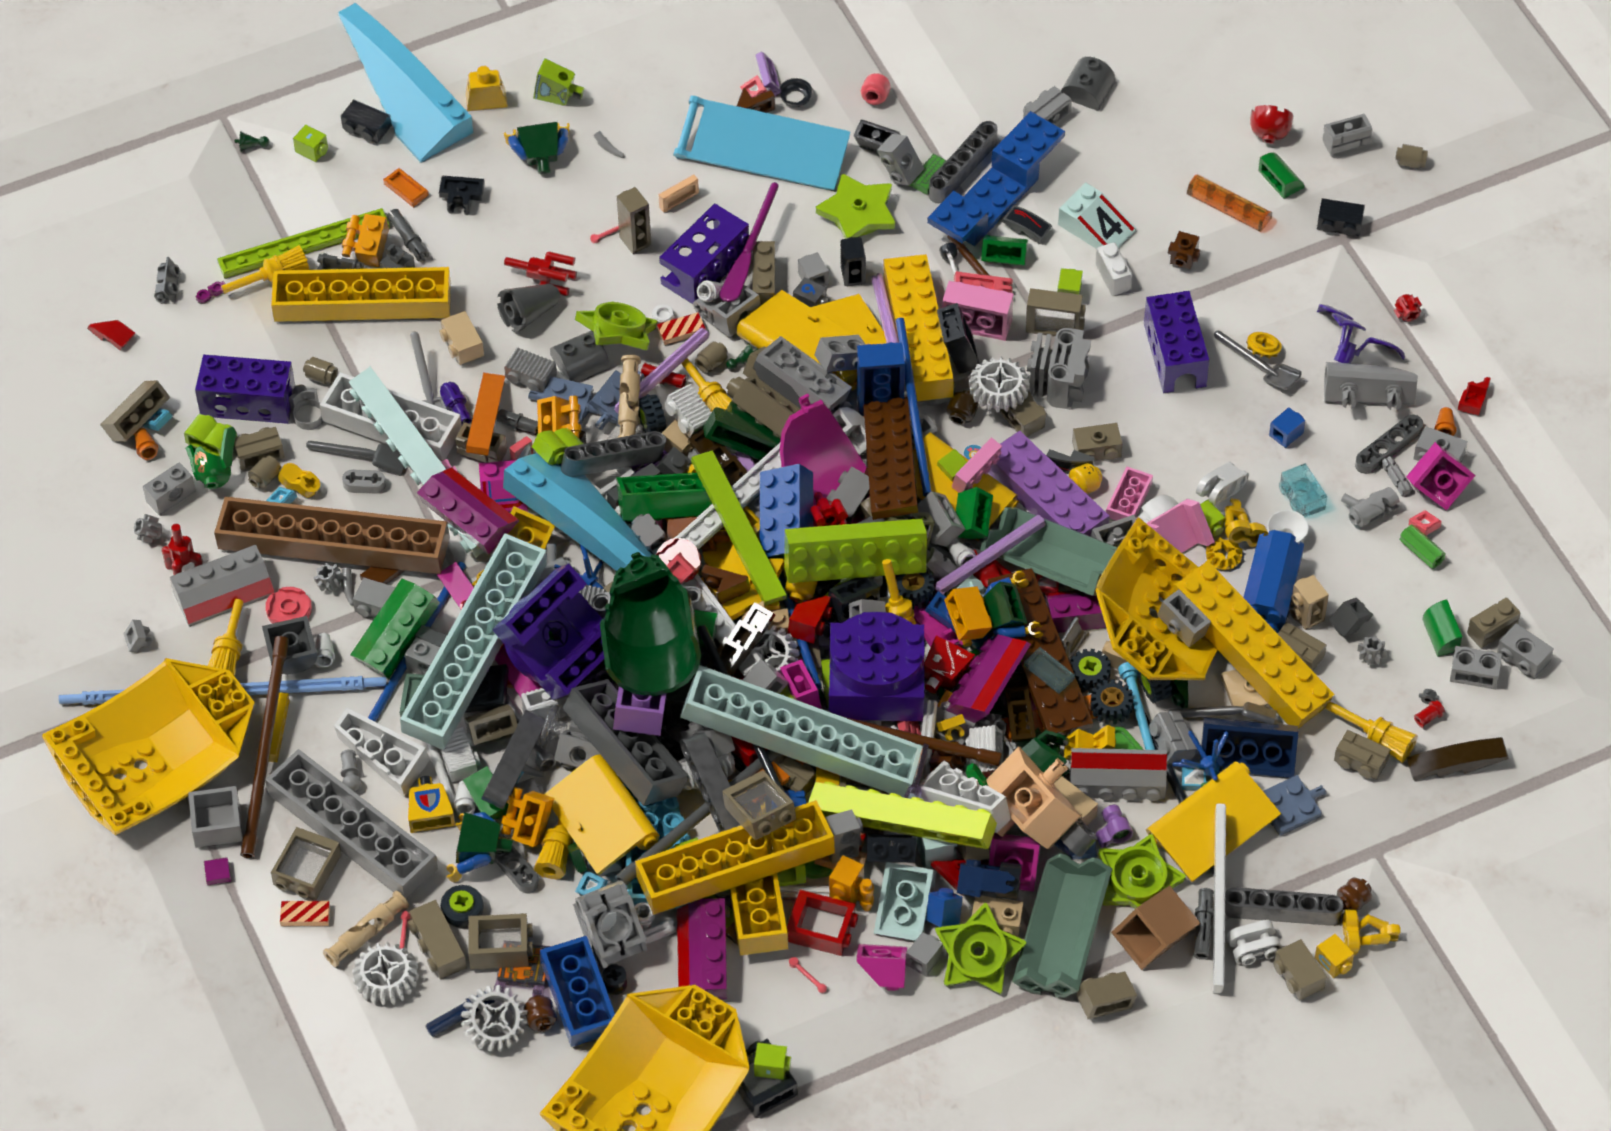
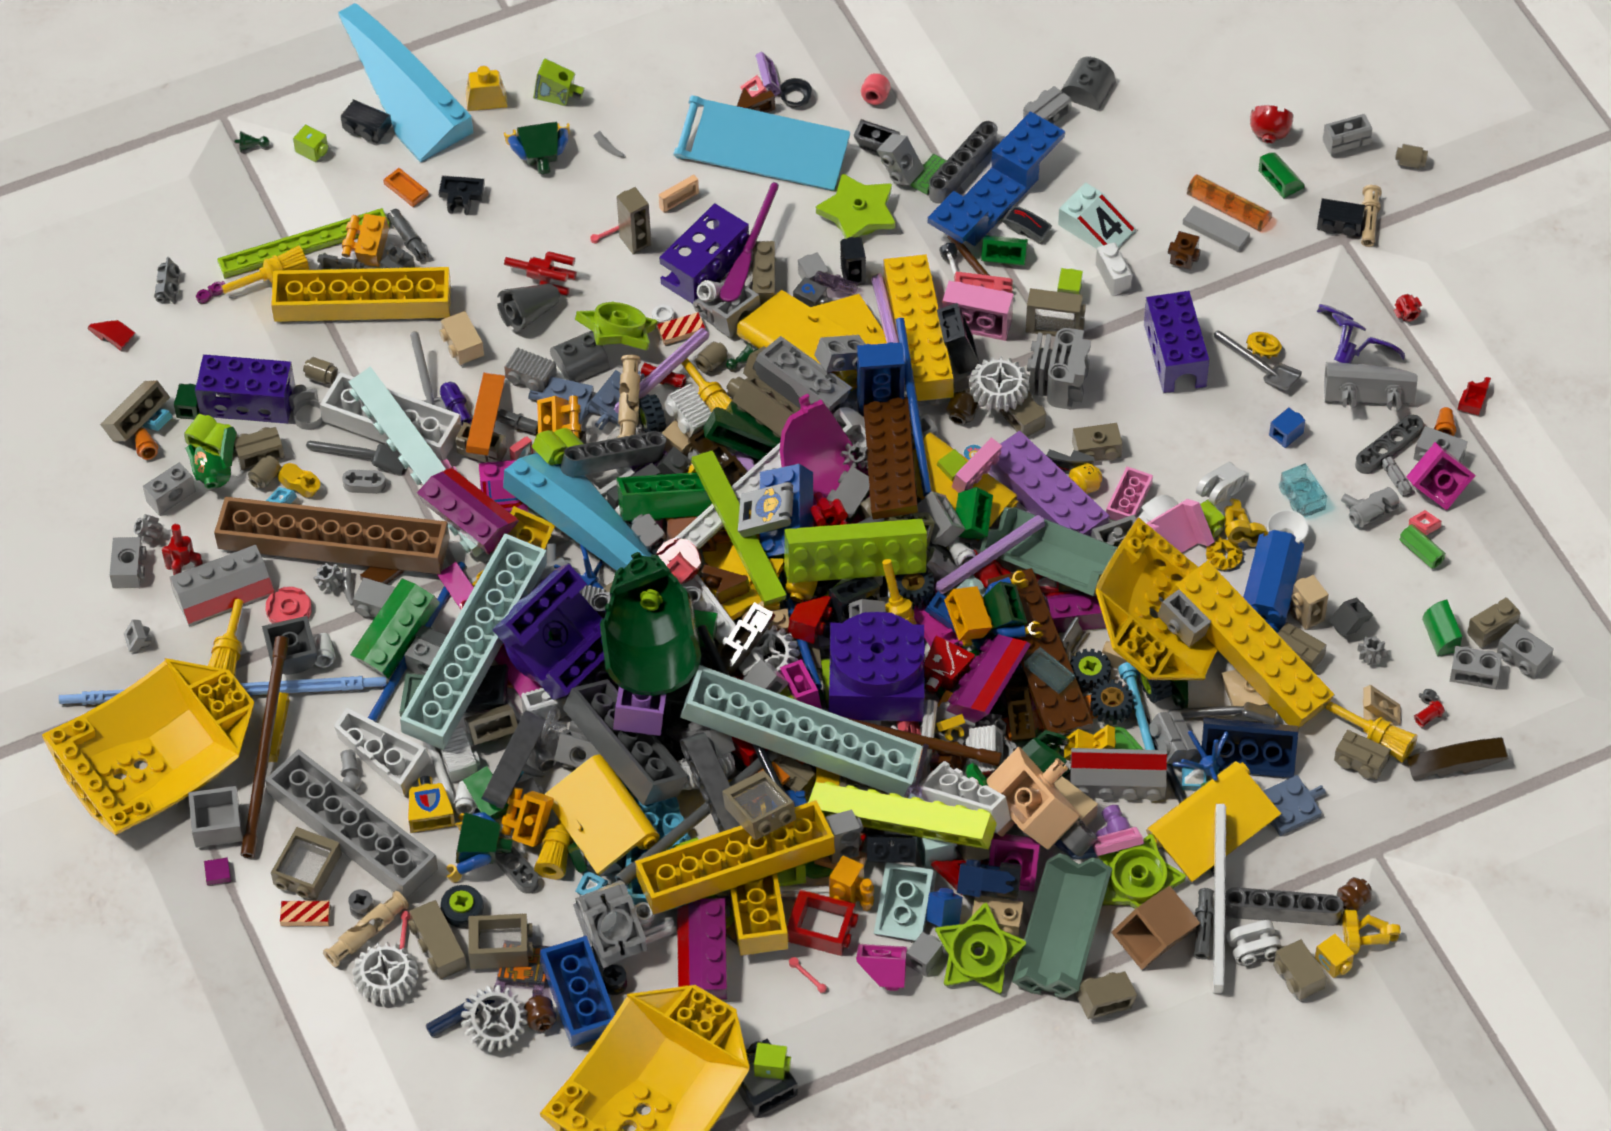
none -> light grey brick [109,537,147,588]
none -> dark green brick [174,383,200,420]
none -> flat silver wheel [348,889,374,920]
none -> lime plate [640,589,663,611]
none -> light grey container [738,482,793,538]
none -> clear purple axle [814,271,858,296]
none -> light grey gear [840,441,867,469]
none -> bright pink tile [1092,827,1144,856]
none -> light grey tile [1182,206,1250,252]
none -> tan pin [1361,185,1382,247]
none -> tan slope [1363,685,1401,726]

